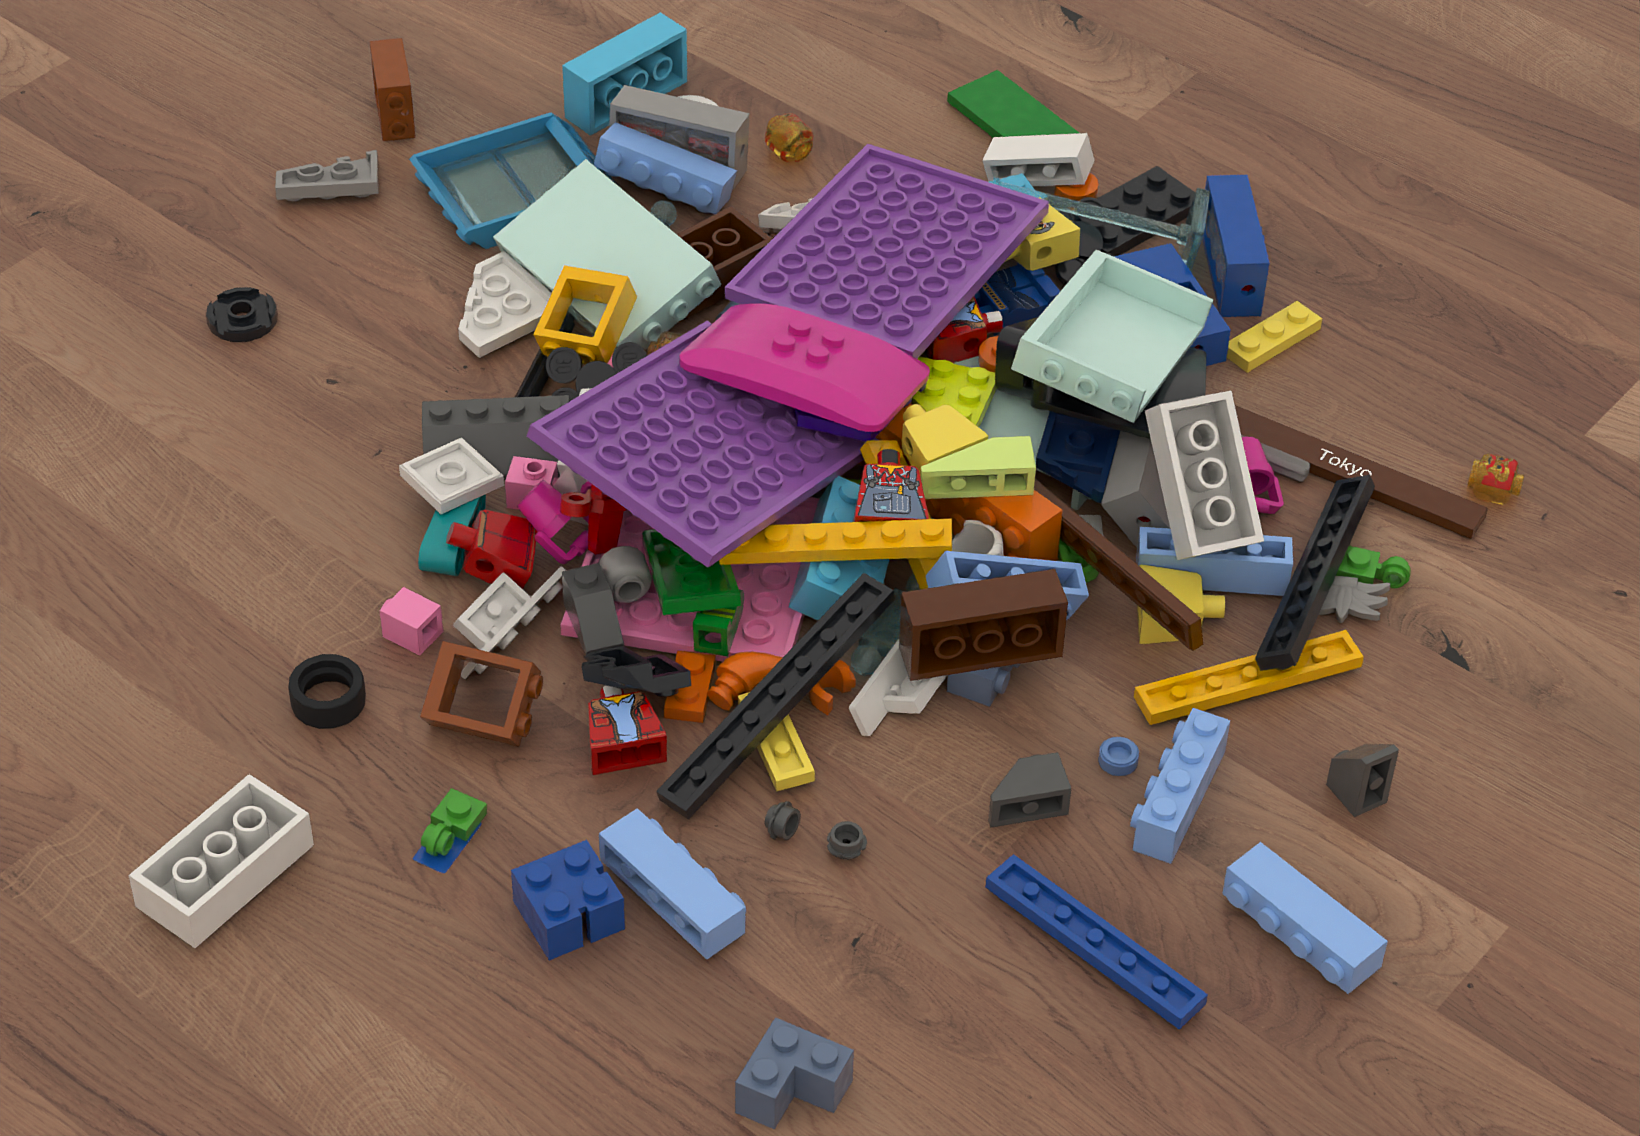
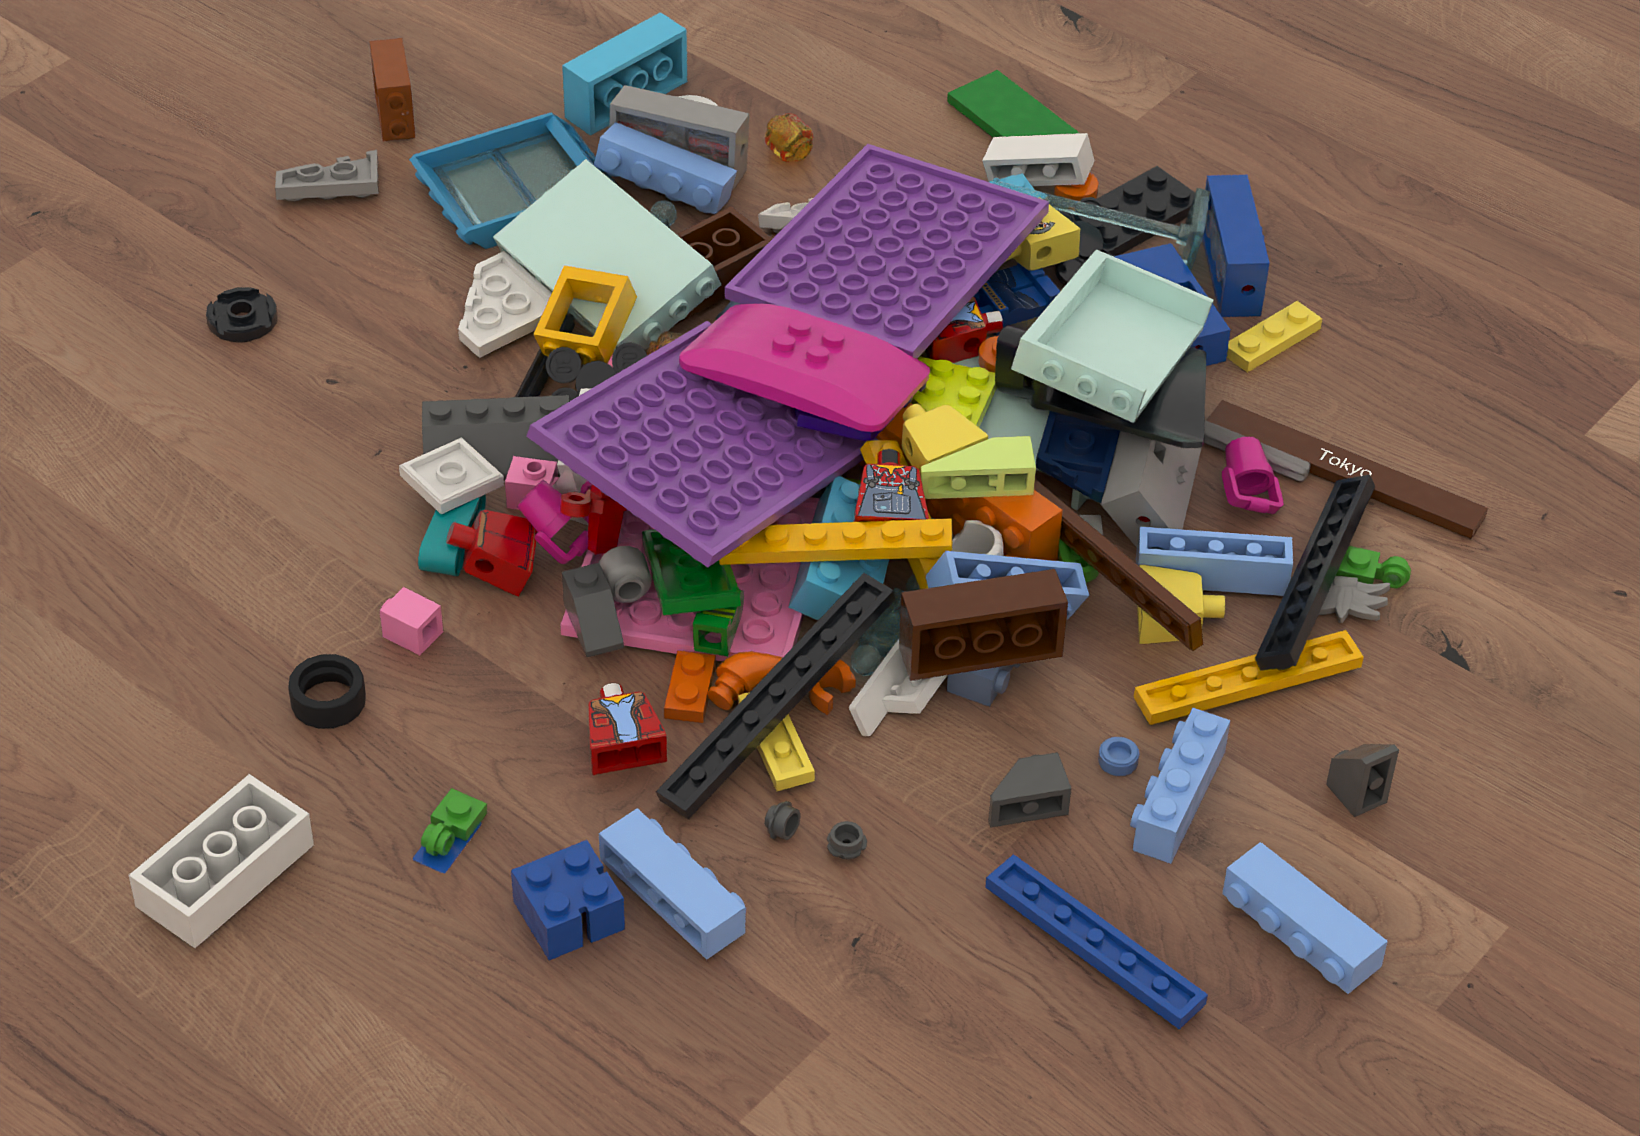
dark orange window [420,641,543,747] -> none
white bracket [453,566,566,679] -> none
black plate [581,646,692,696] -> none
sand blue brick [735,1017,854,1130] -> none
white brick [1145,391,1264,560] -> none
clear yellow head [1467,453,1525,505] -> none

